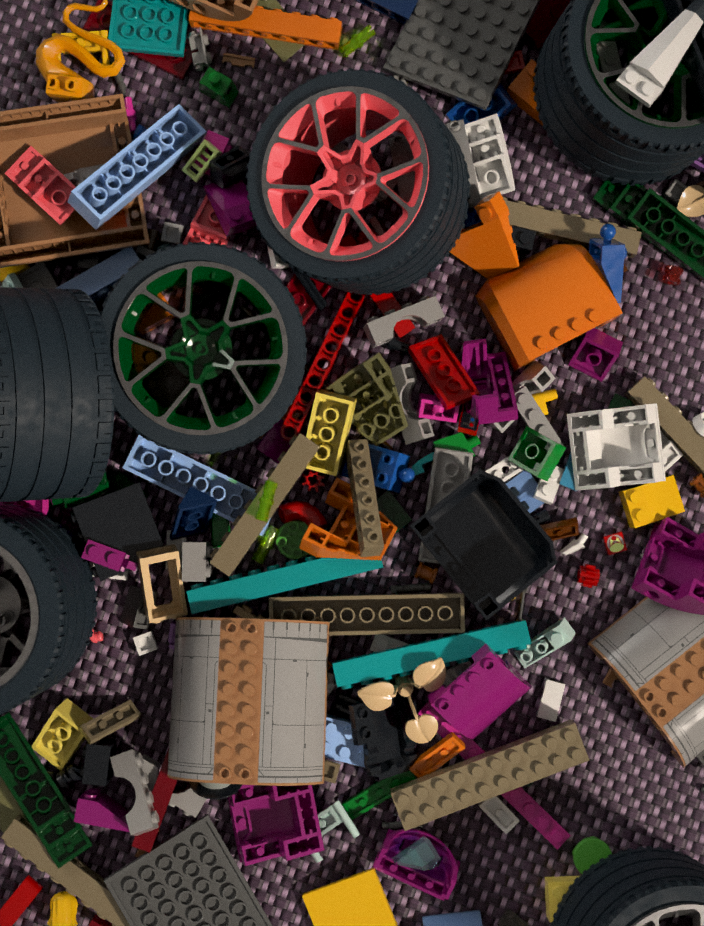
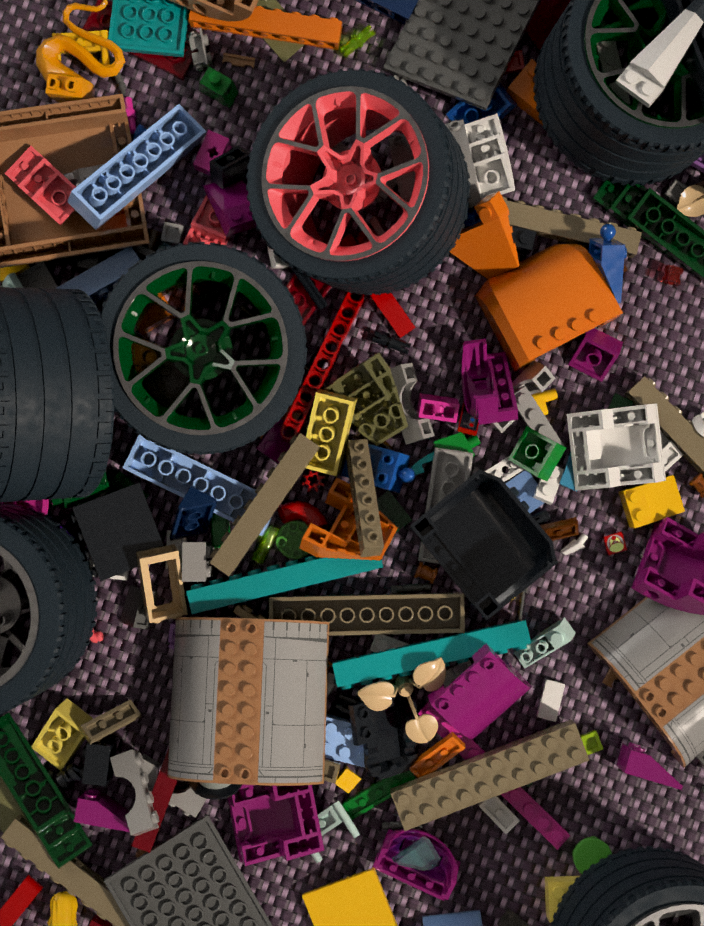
magenta hinge [81,539,138,572] -> none
white plate [133,631,159,656] -> none
yellowish green slope [182,139,222,182] -> none
clear neon green pin [255,480,278,522] -> none
light grey arch [363,295,445,349] -> none
red plate [408,334,480,410] -> none
red gear [577,564,600,588] -> none
none -> yellow slope [335,766,361,794]
none -> lime plate [580,730,603,755]
none -> magenta slope [616,742,683,790]

